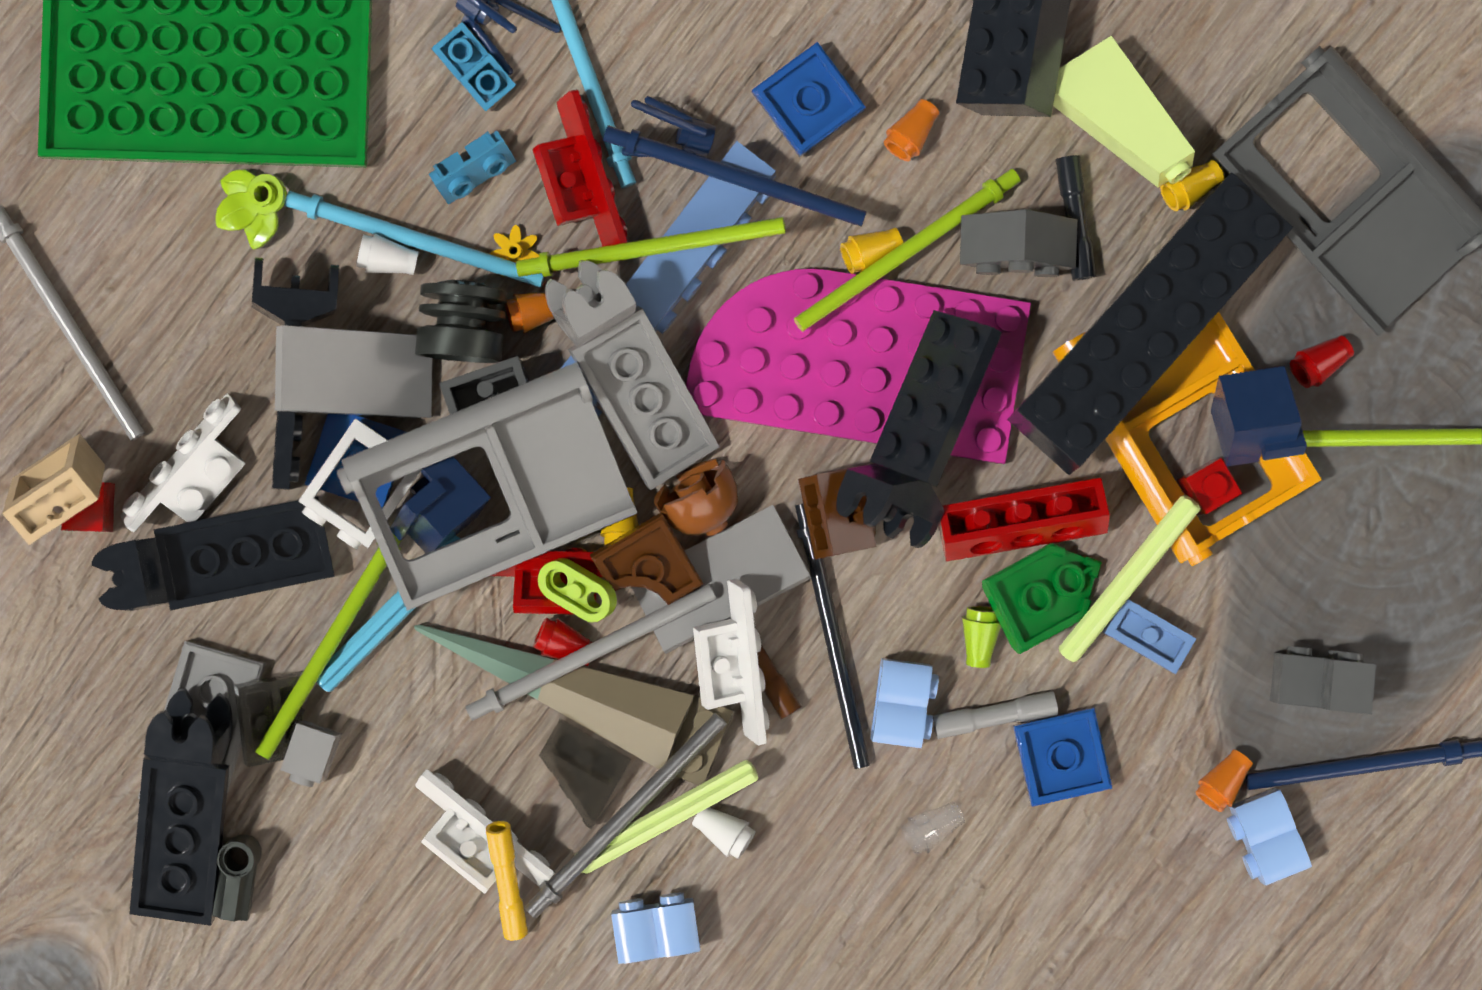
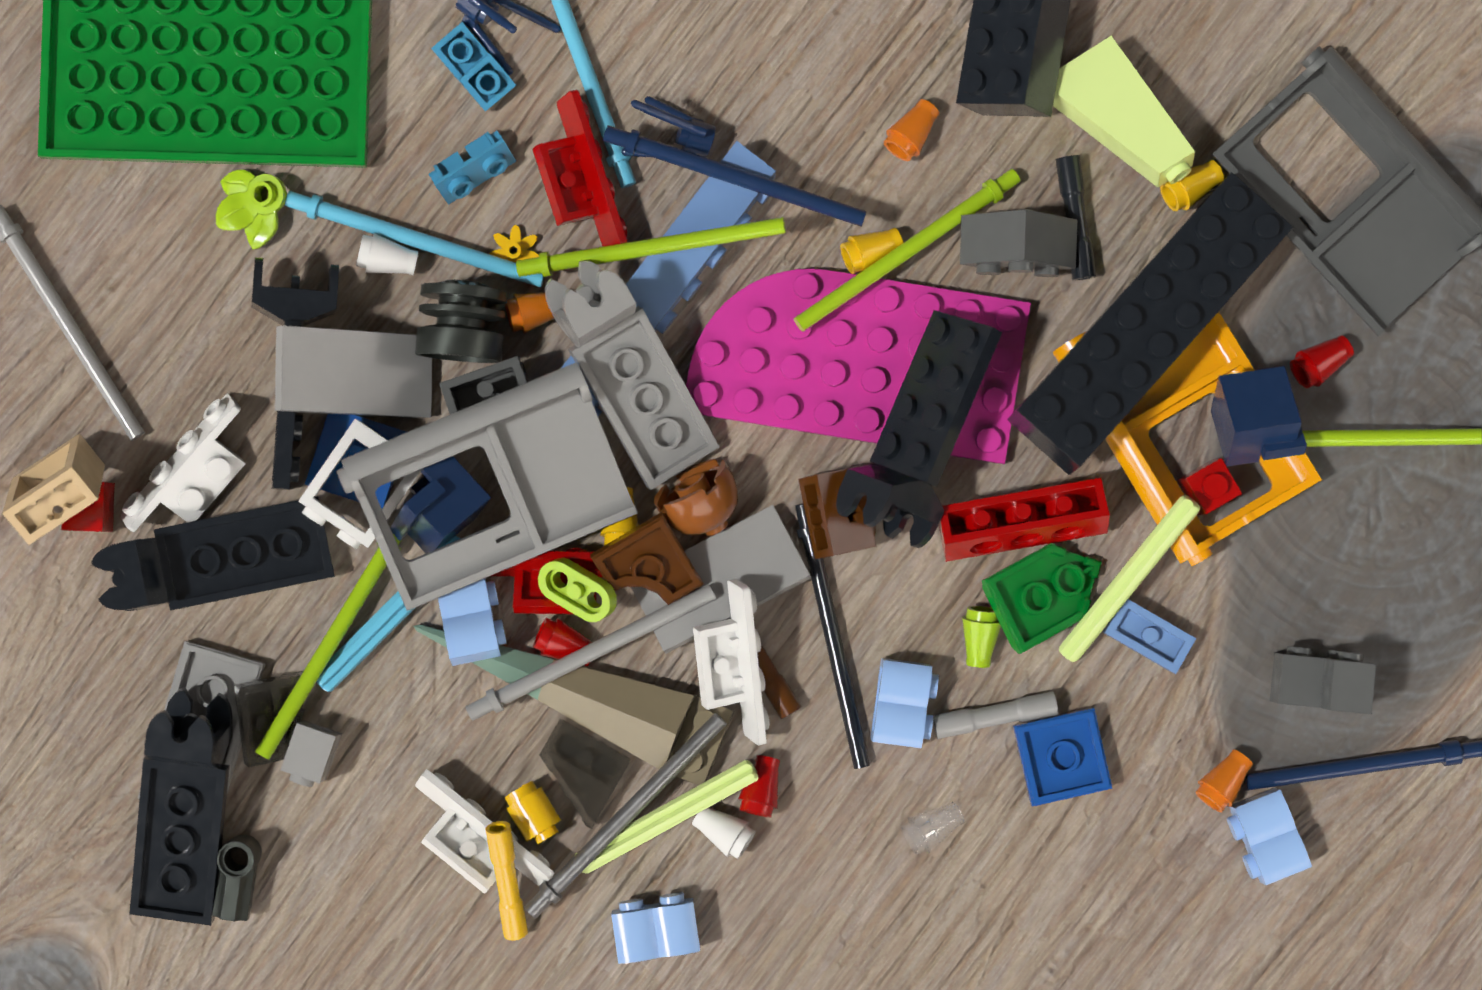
blue plate [752,42,866,158] -> none
none -> light blue brick [438,578,507,666]
none -> yellow brick [505,780,561,845]
none -> red cone [738,755,780,818]

